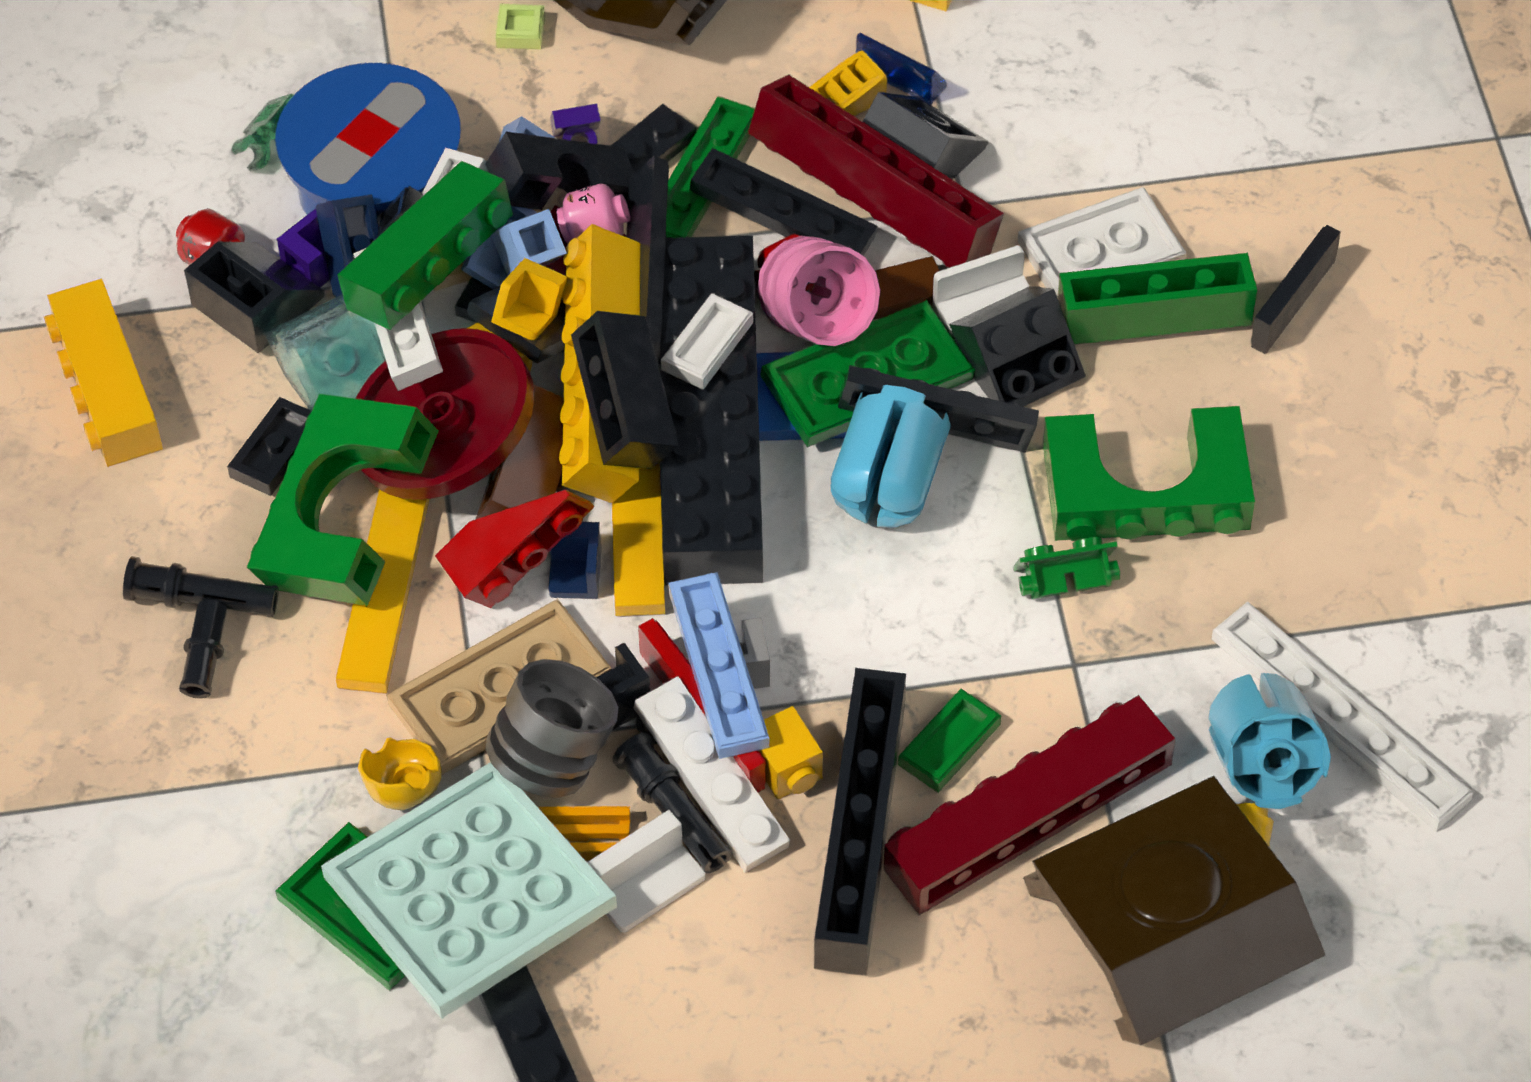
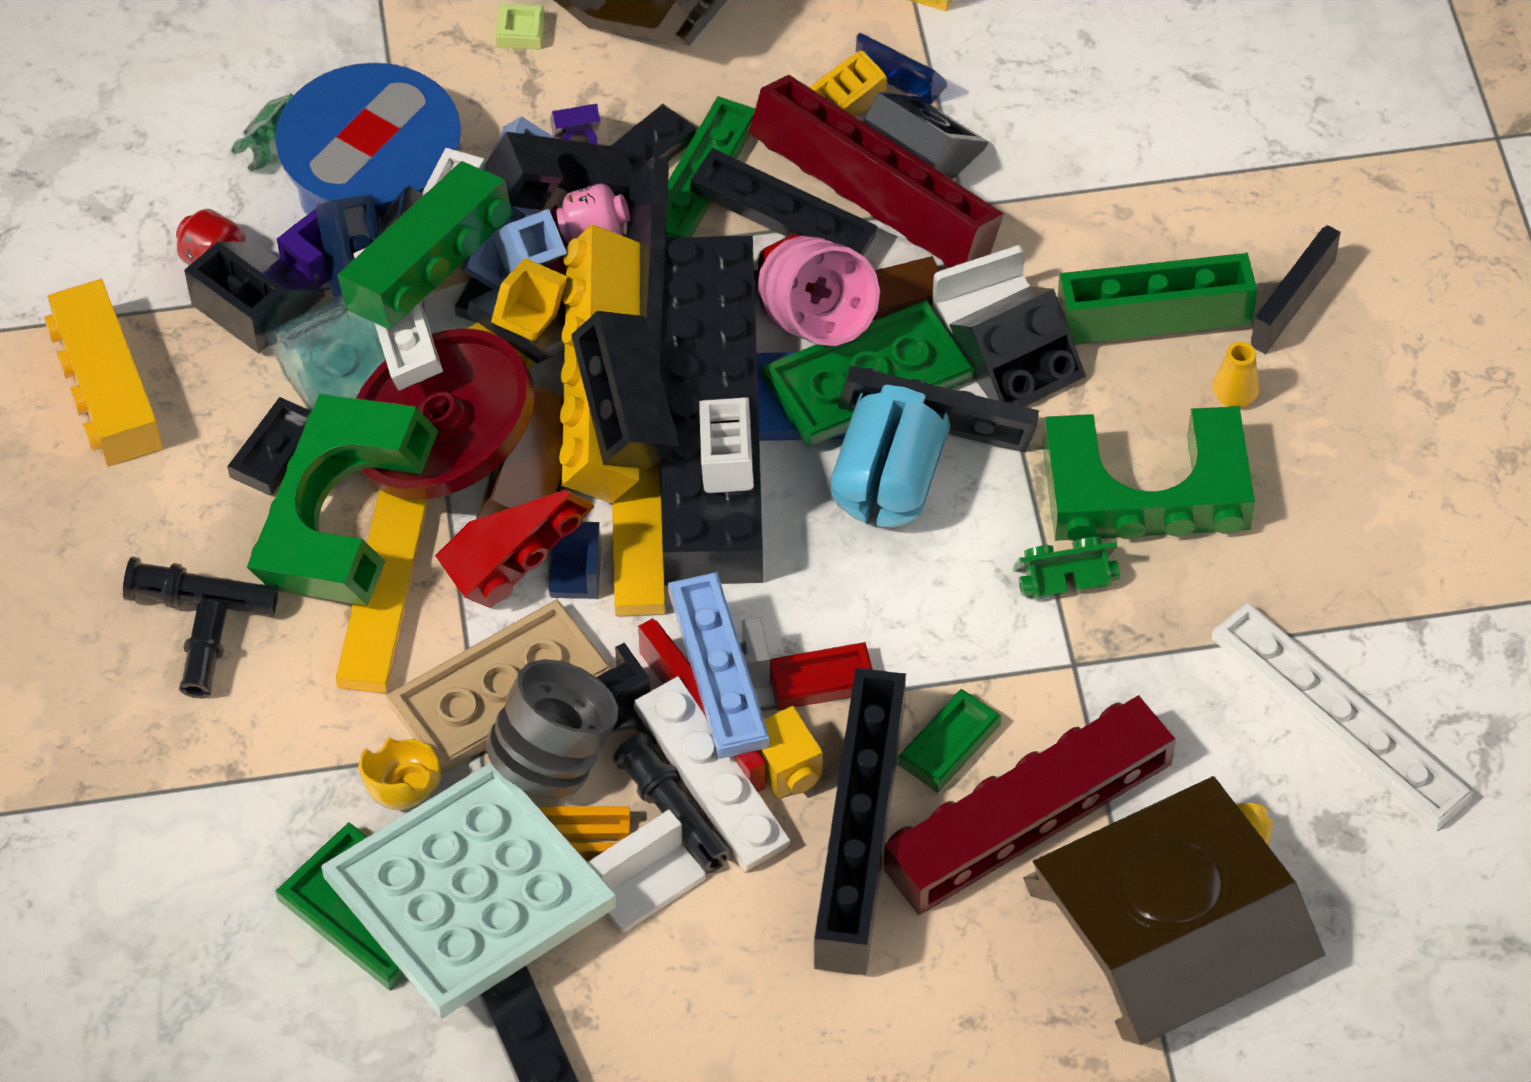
white tile [661,293,753,389] -> none
white tile [1018,187,1186,296] -> none
medium azure cylinder [1208,673,1331,809] -> none
none -> white slope [699,398,754,493]
none -> red tile [770,642,873,711]
none -> yellow cone [1212,341,1260,409]

